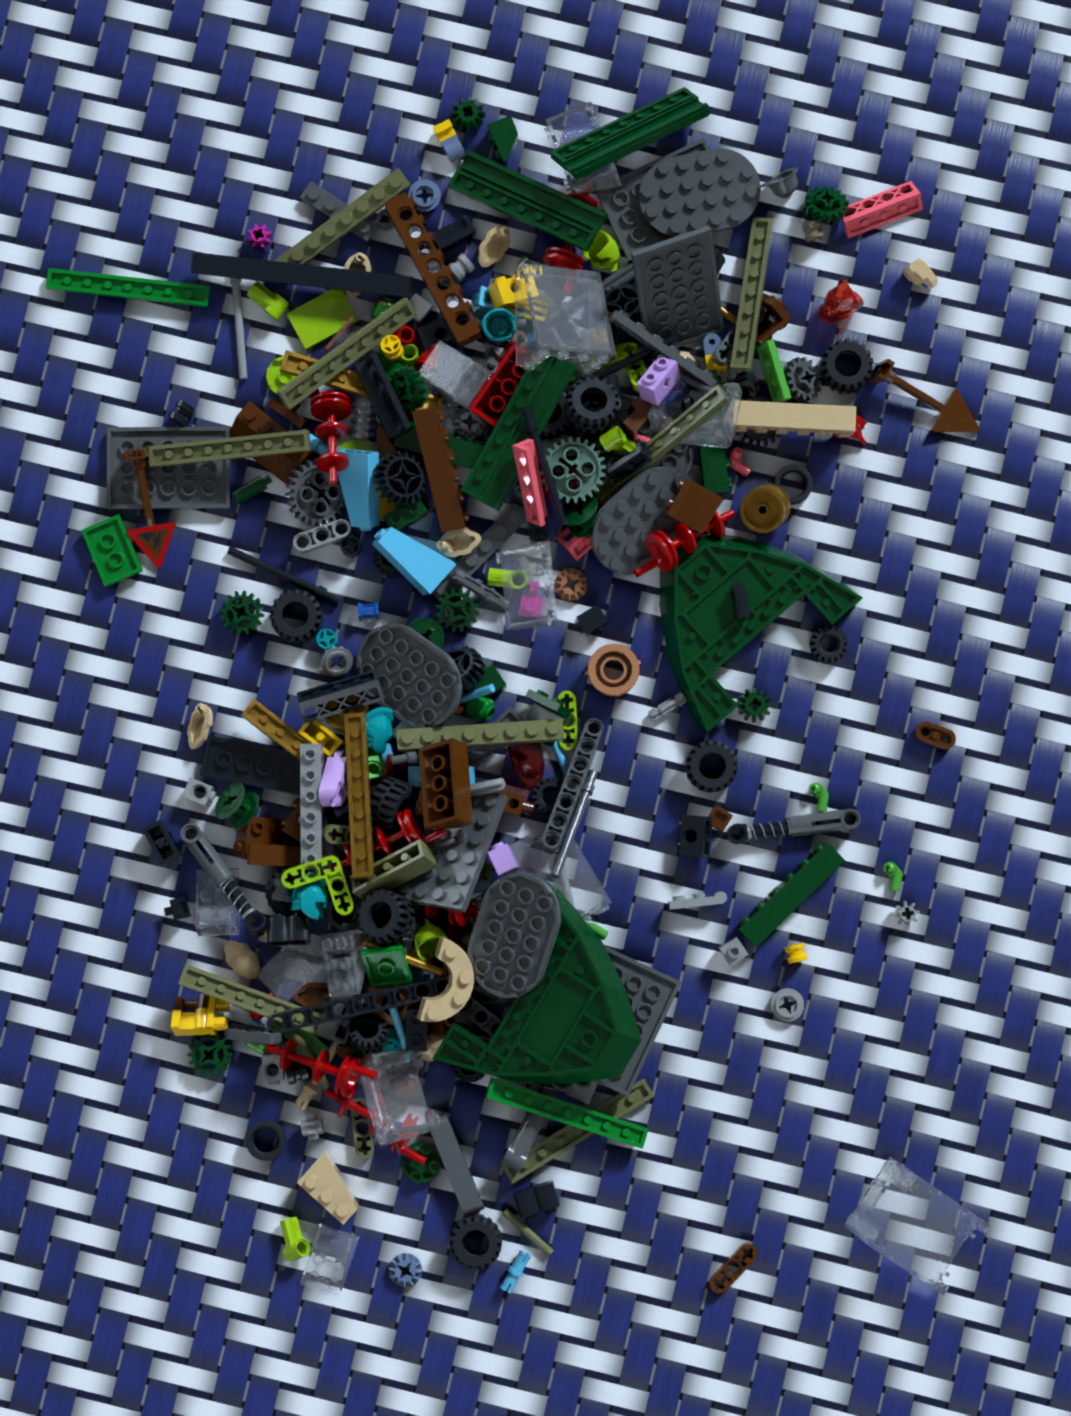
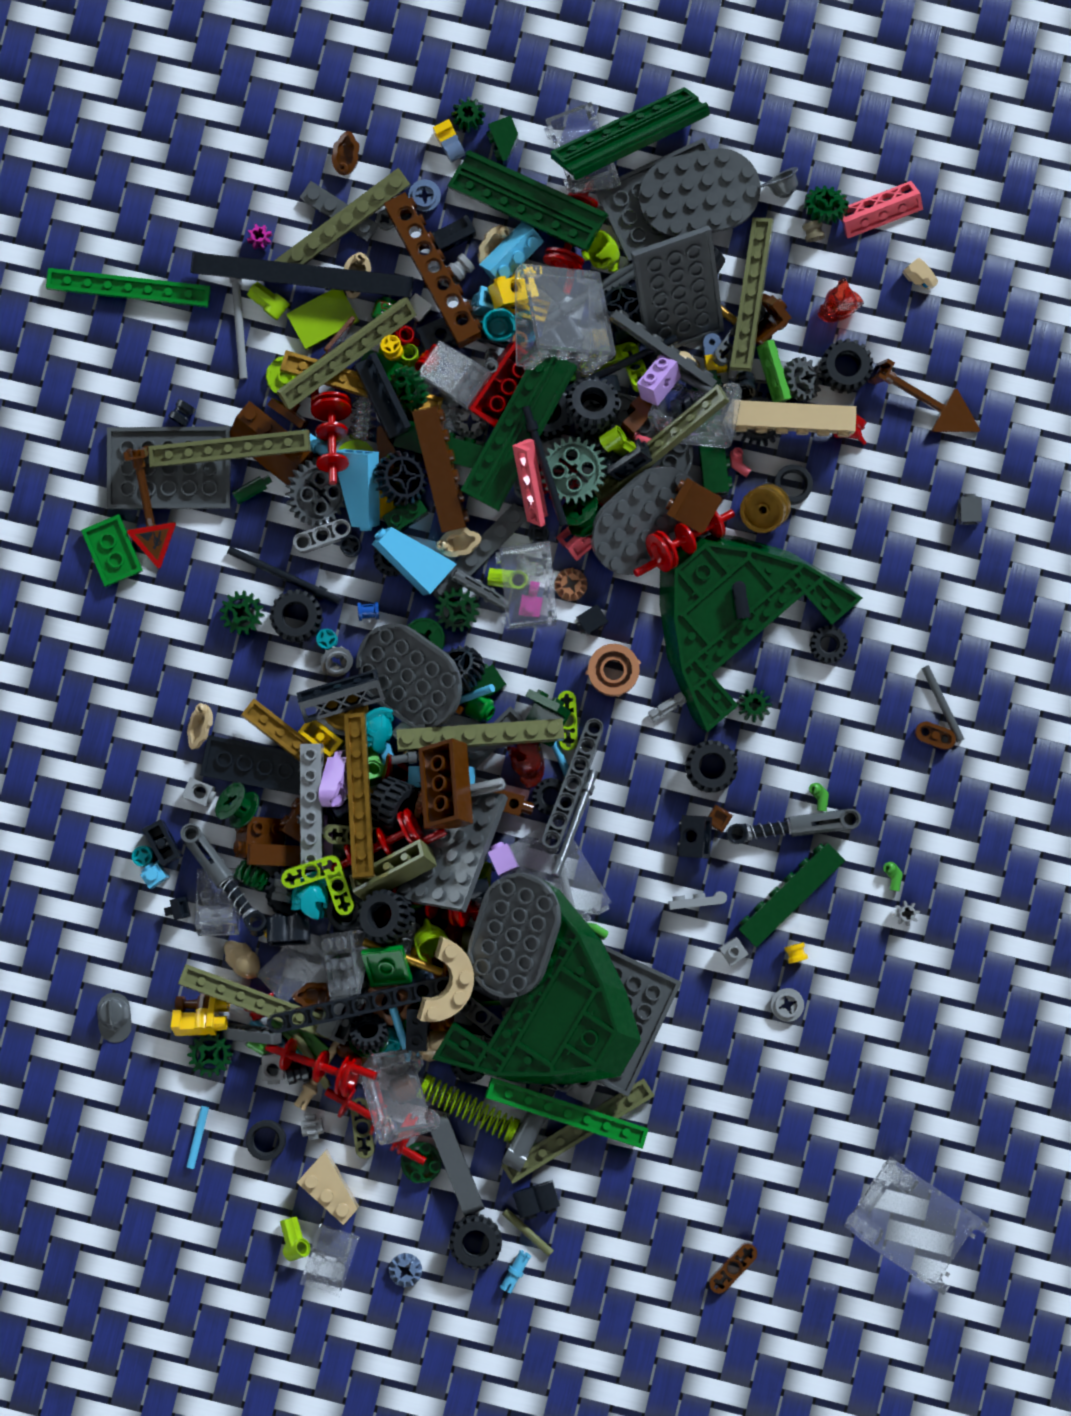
none -> dark grey piece [97,993,132,1043]
none -> teal wheel [132,846,155,867]
none -> medium azure brick [140,860,170,889]
none -> medium azure bar [186,1106,209,1169]
none -> dark green gear [234,860,270,891]
none -> reddish brown arm [332,131,360,175]
none -> lime piece [416,1073,520,1143]
none -> medium azure brick [479,222,544,280]
none -> dark grey bar [921,665,964,743]
none -> dark grey brick [958,494,982,524]

